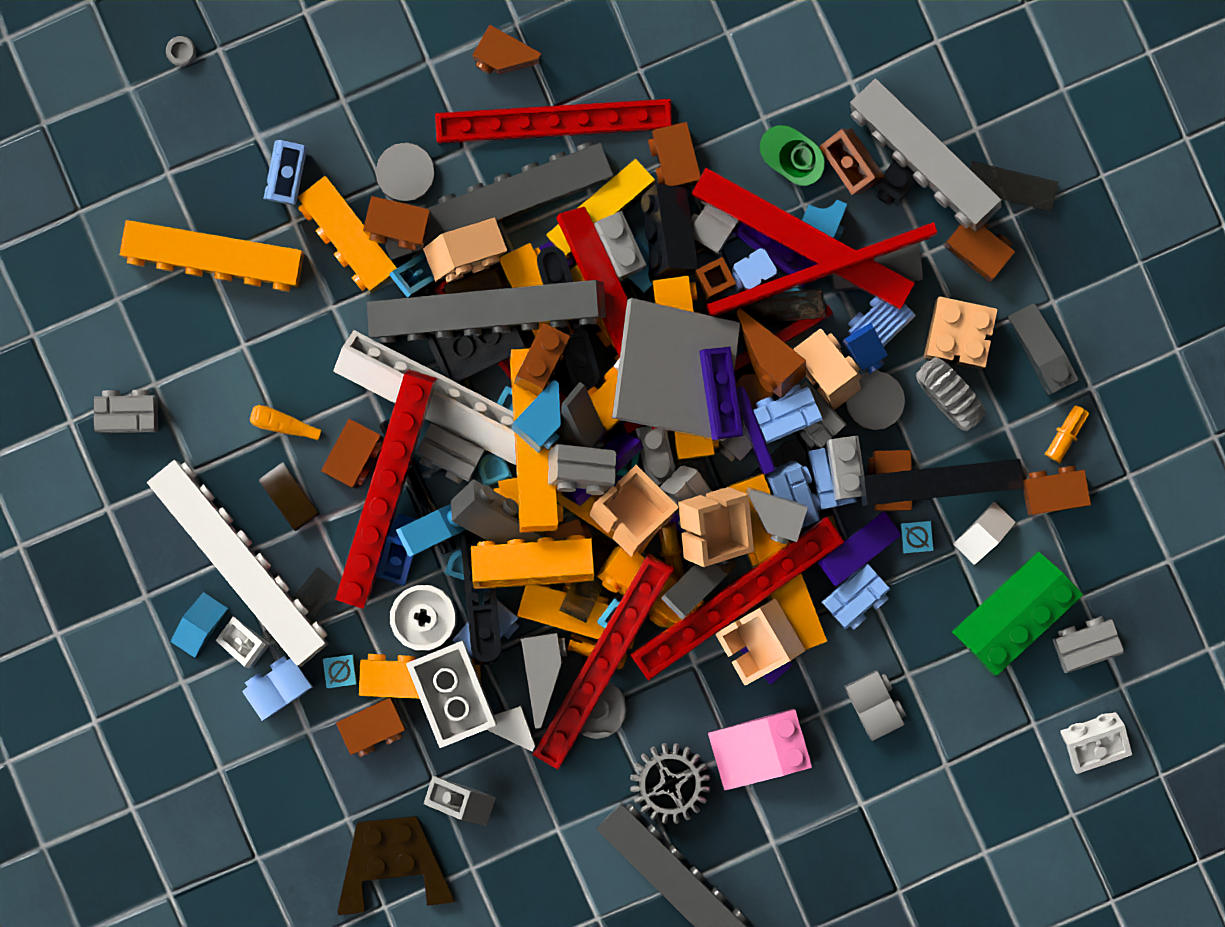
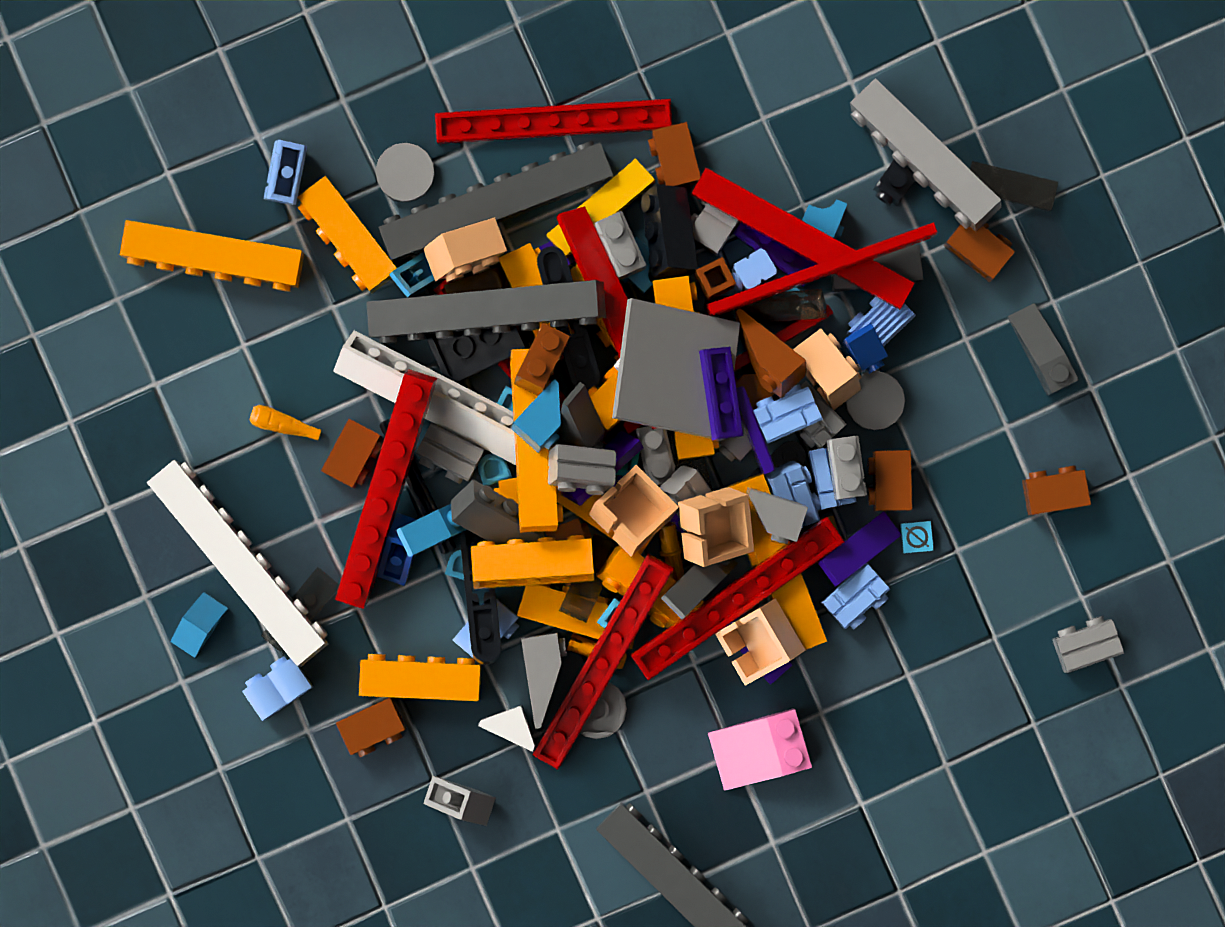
light grey brick [94,390,158,433] -> none
light grey tile [166,36,197,67] -> none
white slope [216,617,271,669] -> none
dark brown slope [259,462,319,532] -> none
medium azure tile [323,655,357,688] -> none
dark brown wing [337,816,454,915] -> none
dark orange brick [363,196,432,251] -> none
white wheel [390,585,457,650] -> none
white brick [406,640,497,748] -> none
dark orange slope [472,25,542,75] -> none
light grey gear [630,743,710,824] -> none
green piece [760,125,825,186] -> none
dark orange brick [819,128,885,195] -> none
light grey brick [844,670,906,741] -> none
black tile [859,459,1024,506] -> none
light grey gear [916,357,985,431] -> none
light nougat piece [923,297,998,370] -> none
green slope [952,551,1083,676] -> none
white slope [953,502,1016,565] -> none
light orange axle [1044,405,1089,464] -> none
white bracket [1061,712,1132,774] -> none

